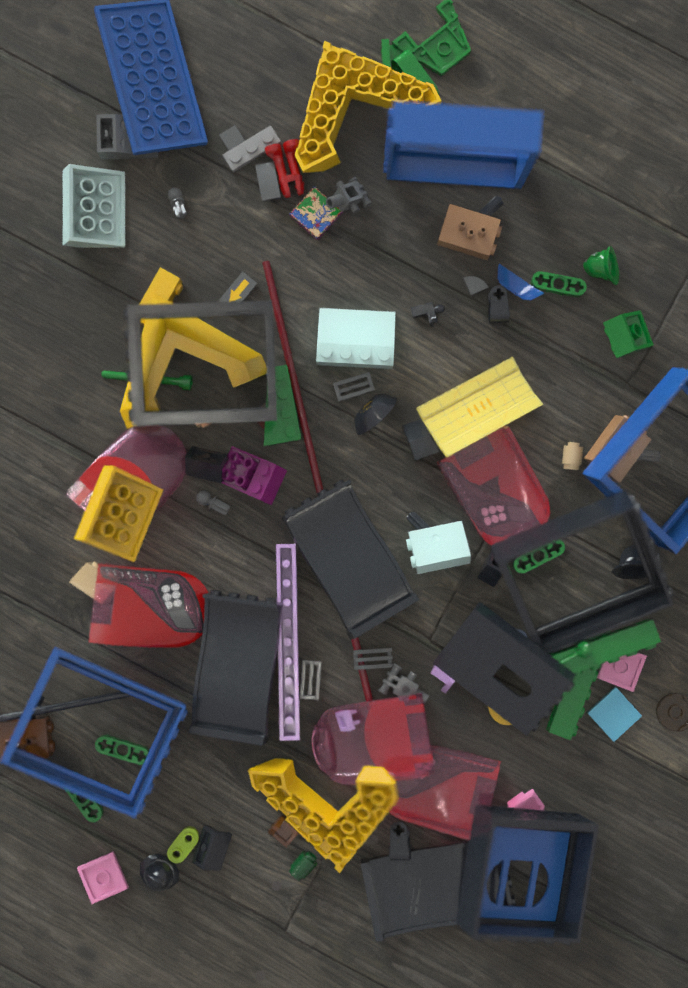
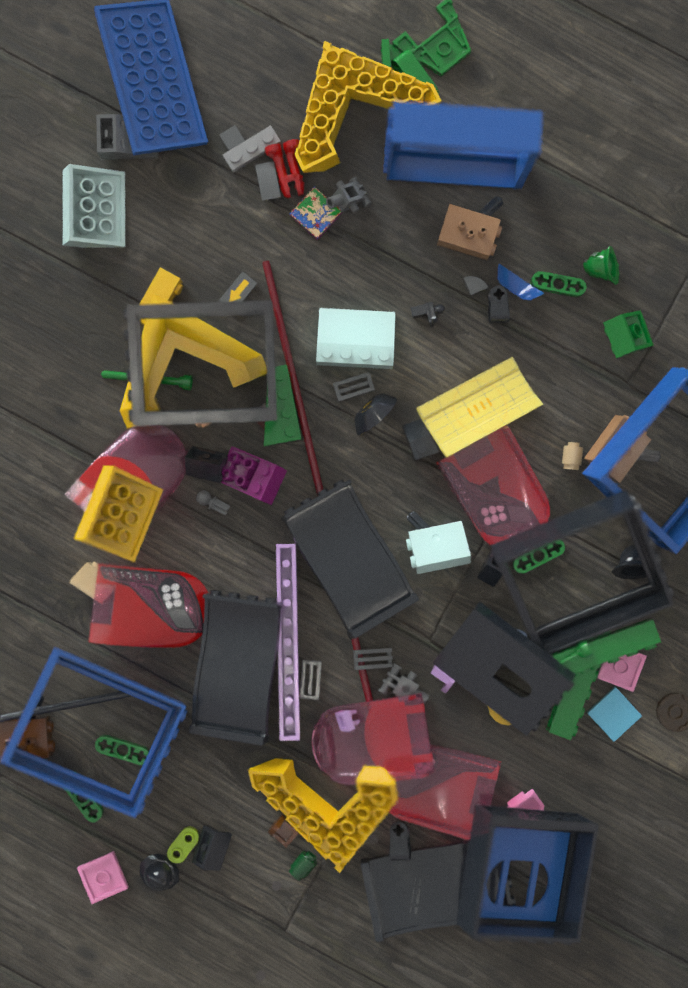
dark grey axle [168,188,187,219] -> none

